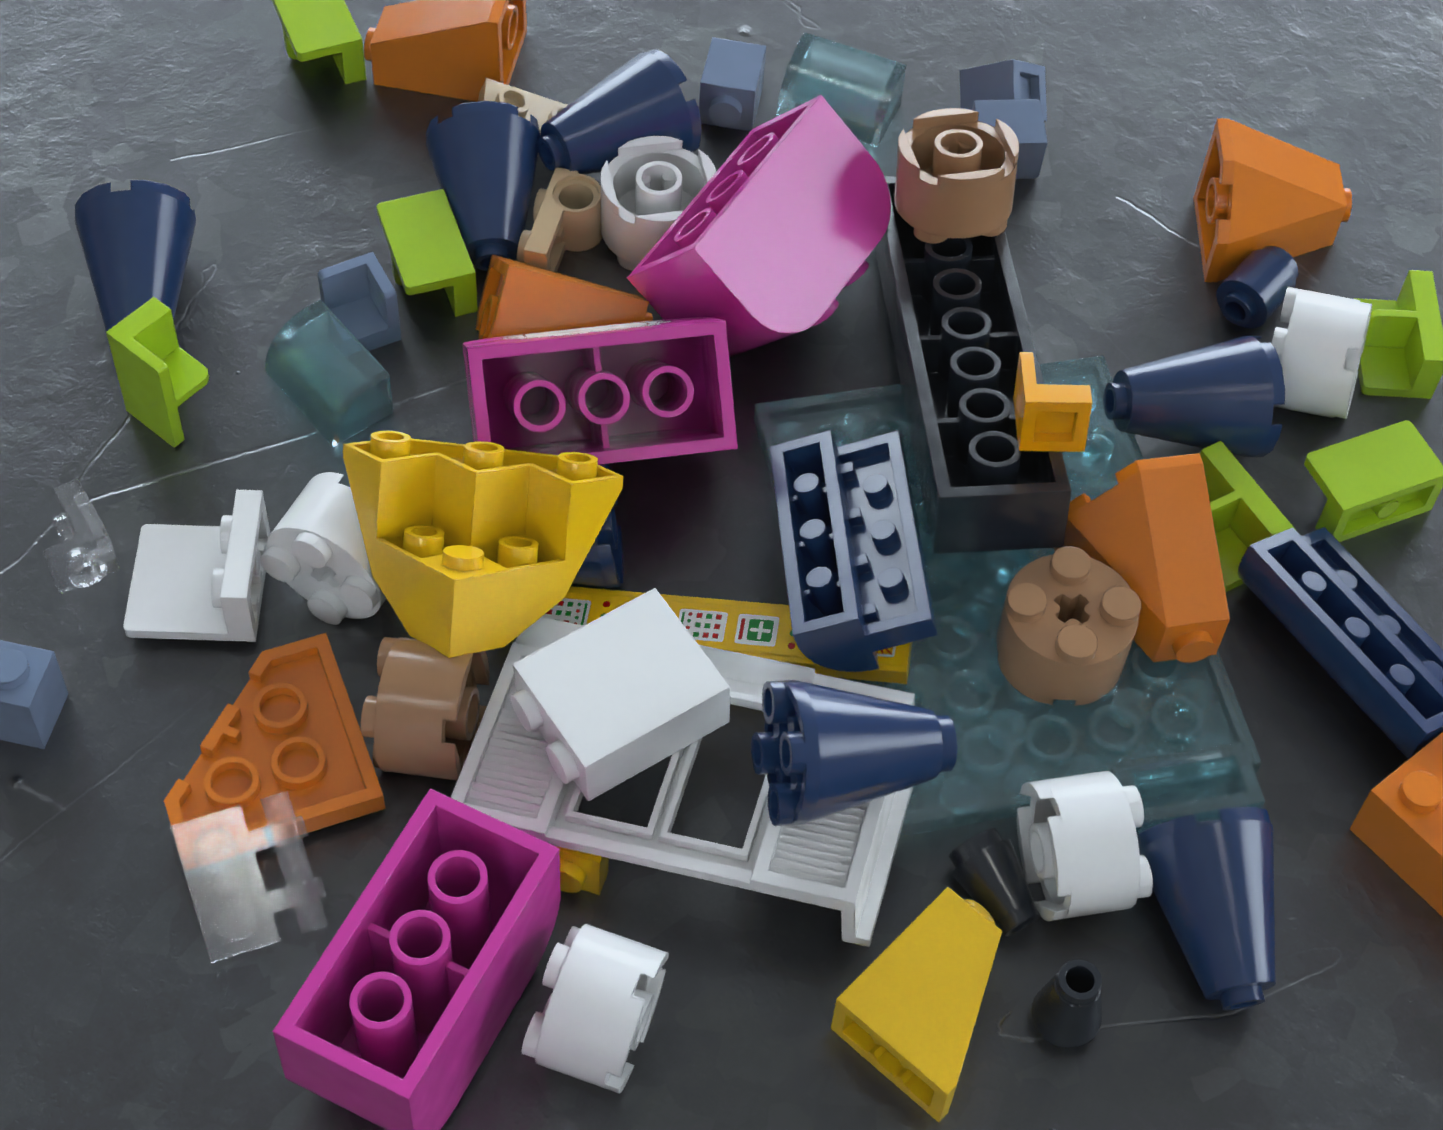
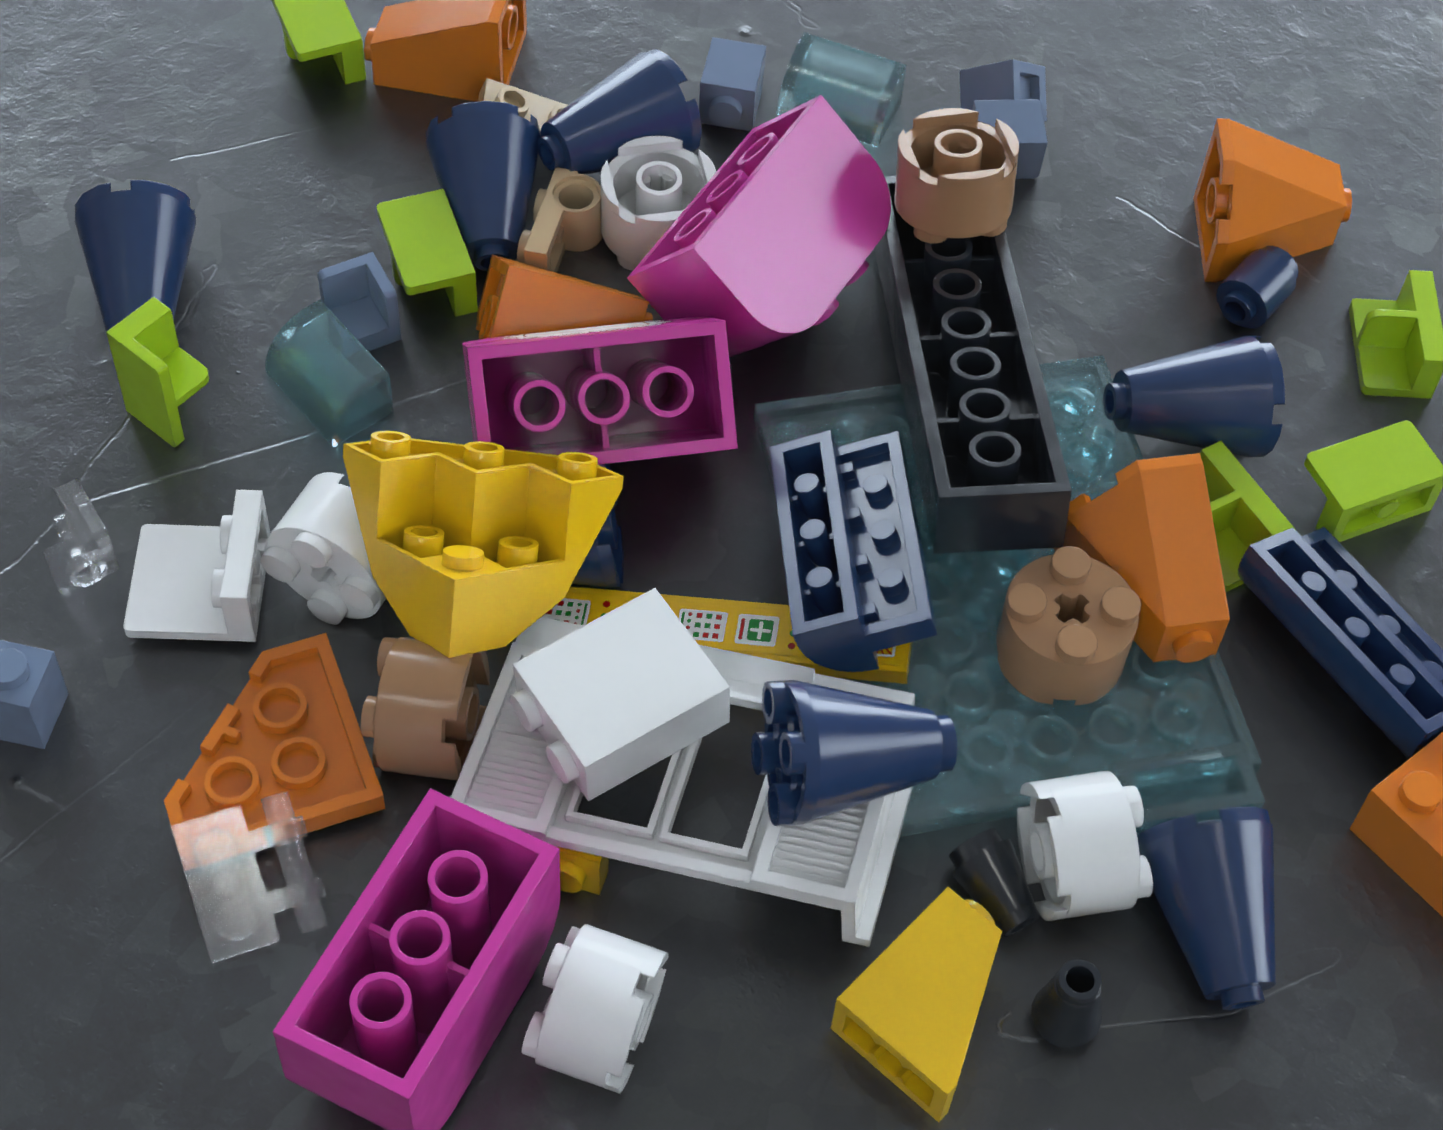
light orange panel [1013,352,1092,452] -> none
white brick [1272,287,1372,419] -> none

